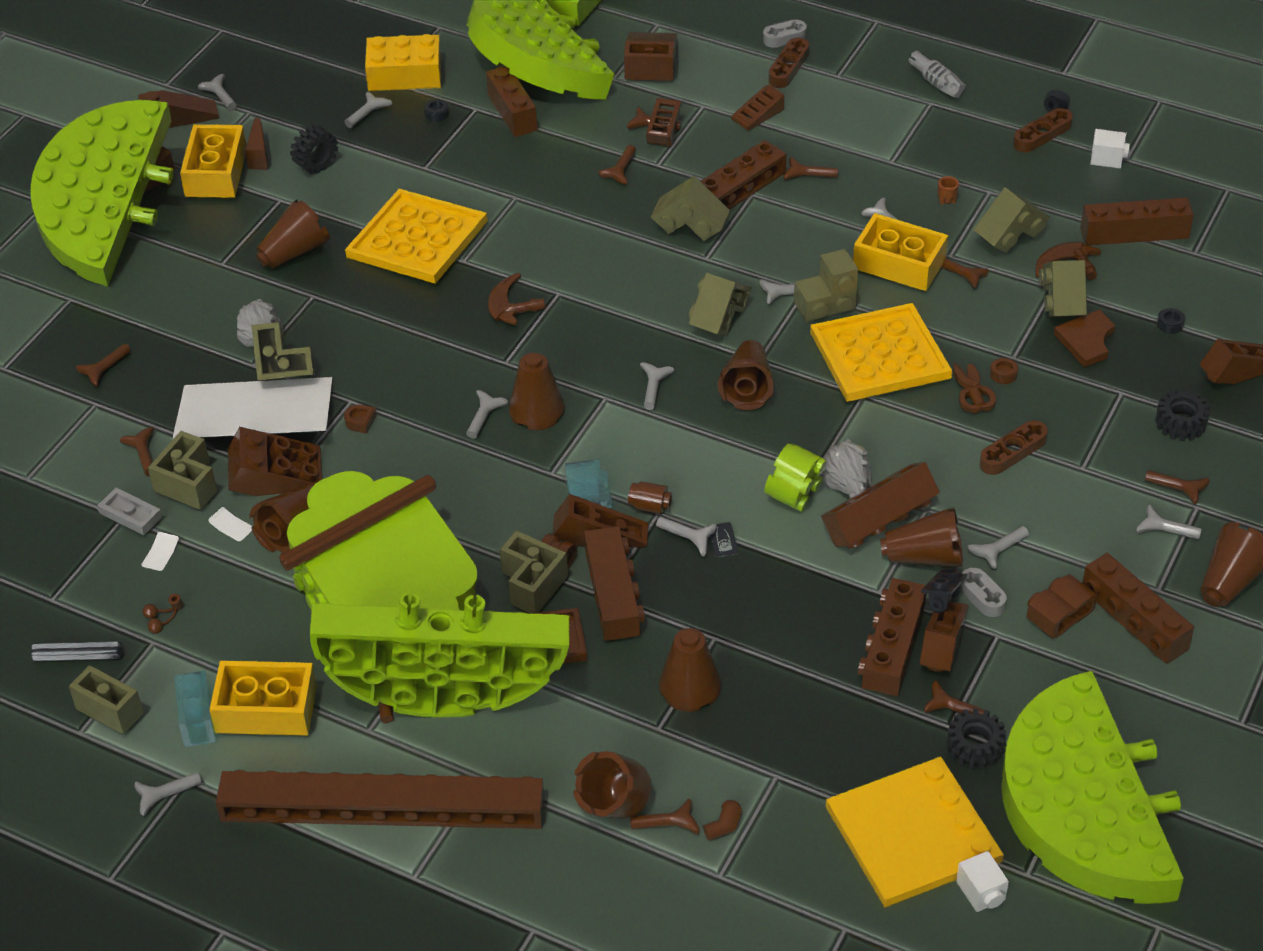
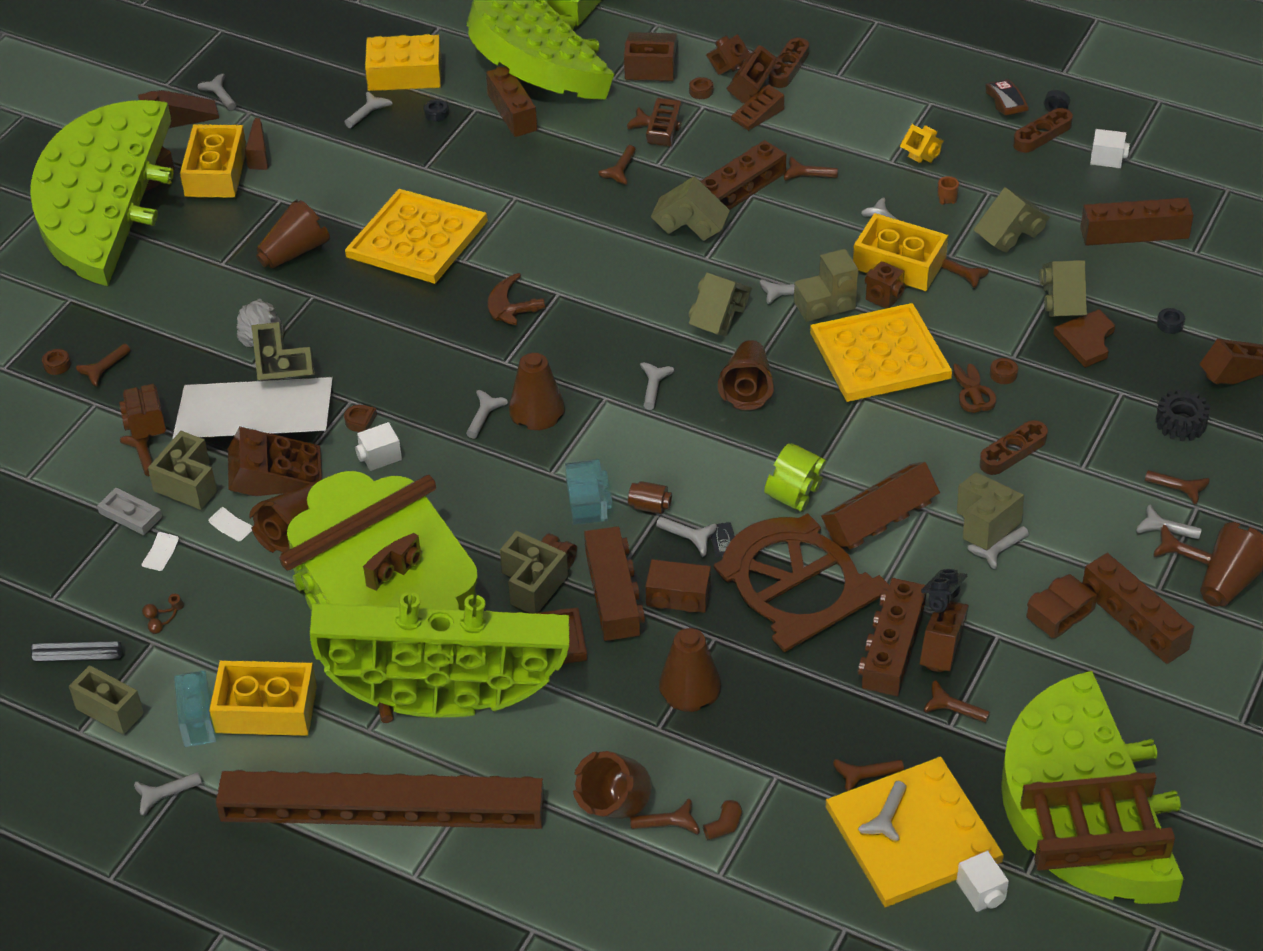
black tyre [290,124,338,174] -> none
reddish brown slope [553,494,648,548] -> none
light grey beam [763,20,807,48] -> none
light grey hair [822,439,872,498] -> none
reddish brown cone [880,508,963,567] -> none
light grey hinge [908,51,966,98] -> none
black tyre [947,708,1006,770] -> none
light grey beam [960,568,1007,617] -> none
reddish brown piece [1035,242,1101,280] -> none
none -> reddish brown tile [42,349,71,375]
none -> reddish brown brick [119,384,166,440]
none -> white brick [355,422,402,471]
none -> reddish brown slope [363,533,422,591]
none -> reddish brown brick [646,559,711,613]
none -> reddish brown tile [689,77,713,99]
none -> reddish brown brick [706,34,750,75]
none -> reddish brown window [714,513,889,652]
none -> reddish brown brick [727,45,778,103]
none -> reddish brown piece [833,759,904,792]
none -> light grey piece [858,781,906,841]
none -> reddish brown brick [865,261,905,308]
none -> yellow brick [900,124,944,163]
none -> olive brick [957,472,1024,550]
none -> slope [986,79,1028,115]
none -> reddish brown fence [1020,772,1175,871]
none -> reddish brown piece [1153,524,1212,565]

